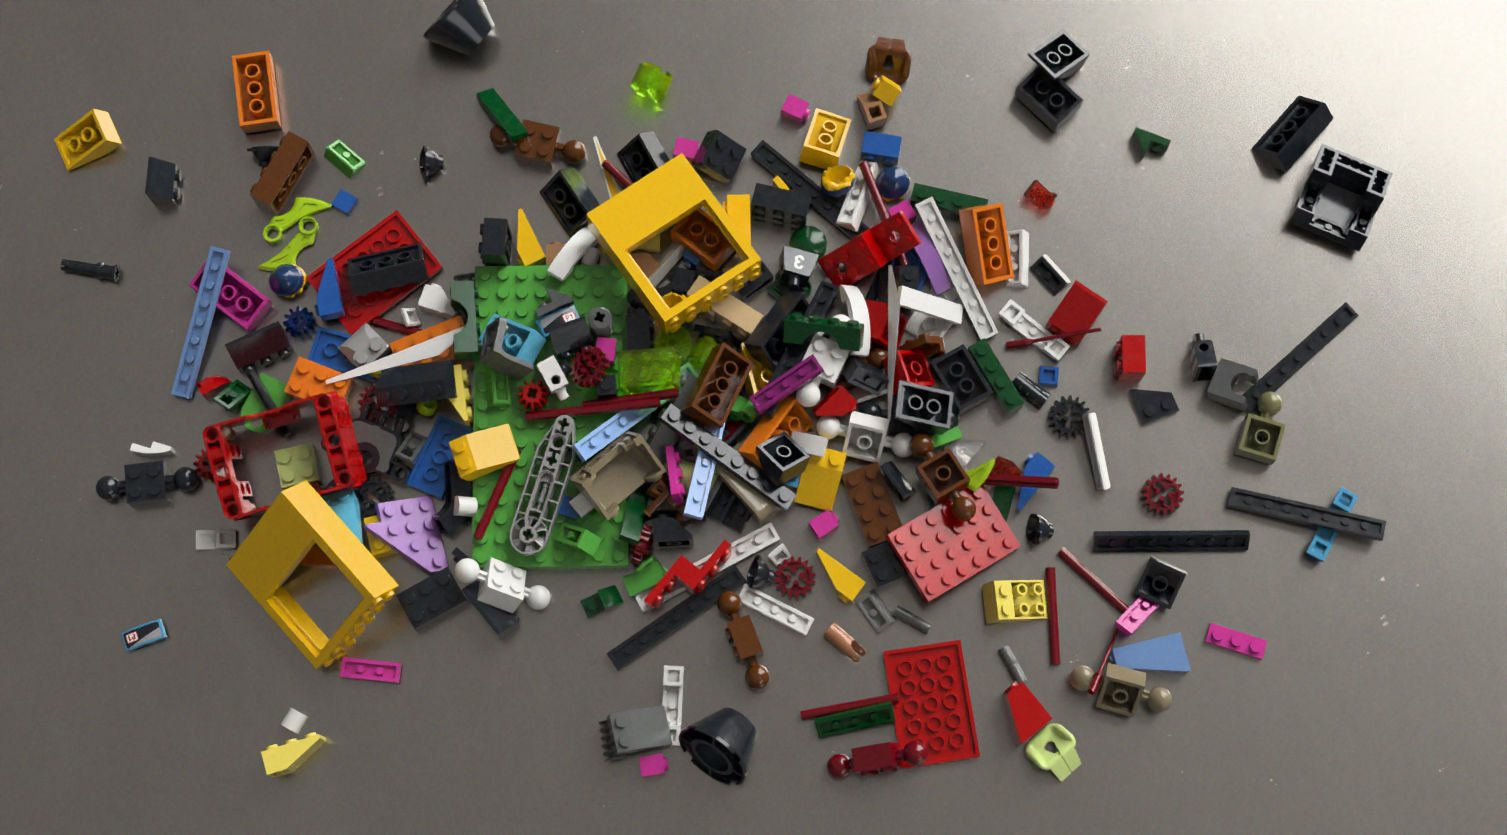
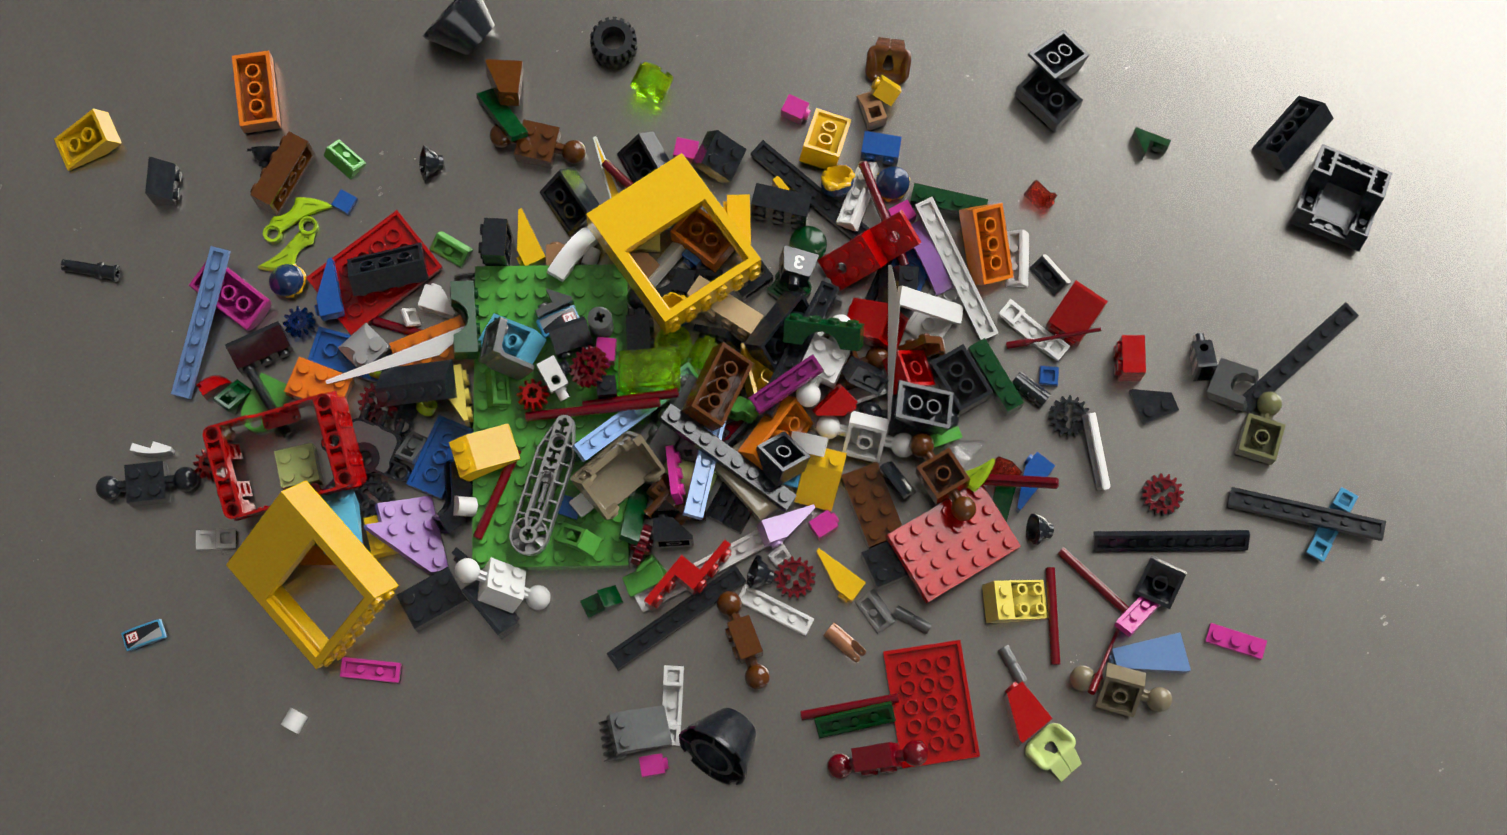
light yellow slope [261,732,327,778] -> none
white slope [839,284,871,357] -> none
none -> bright green slope [429,231,473,268]
none -> reddish brown slope [485,59,524,106]
none -> black tyre [590,17,637,68]
none -> slope [757,504,815,548]

